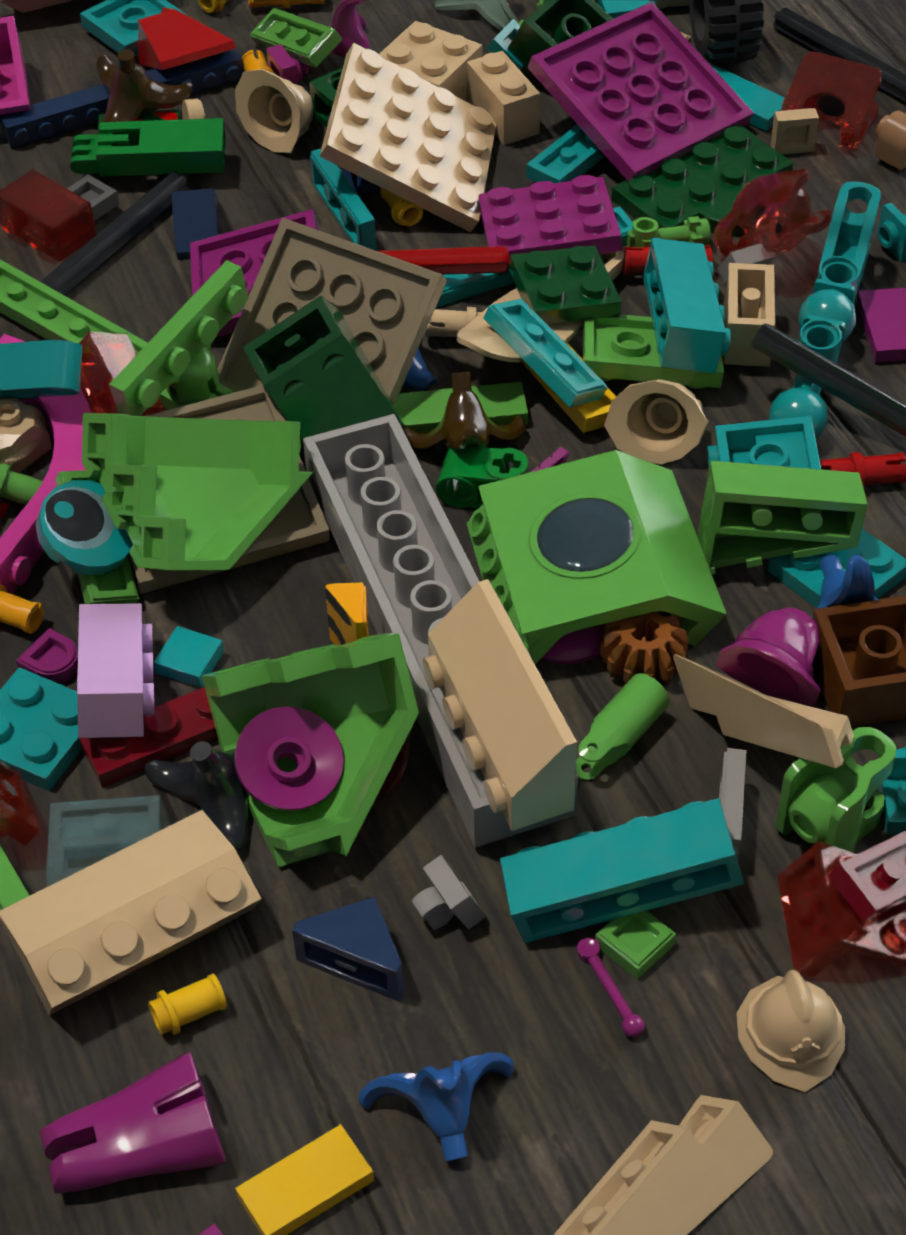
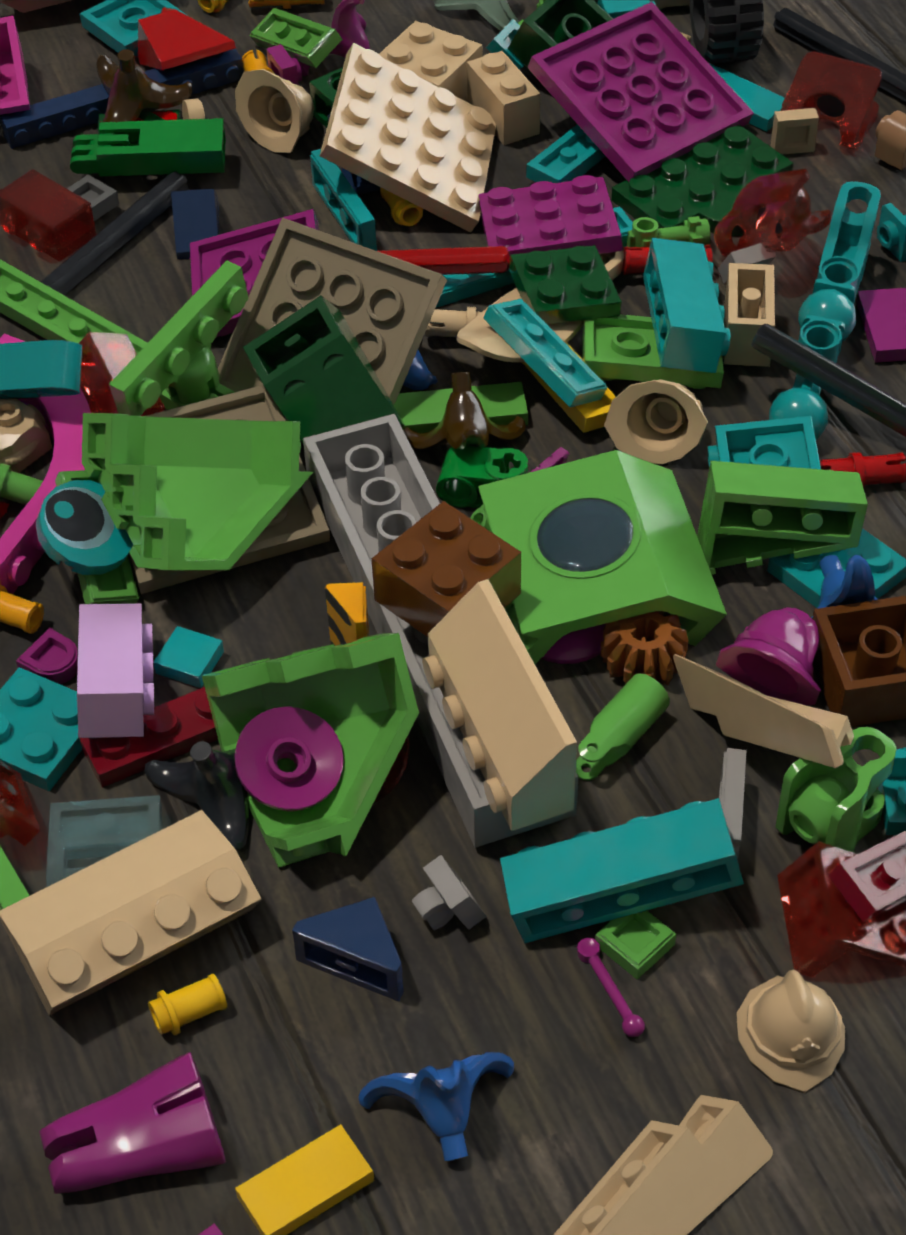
none -> reddish brown brick [371,501,521,637]

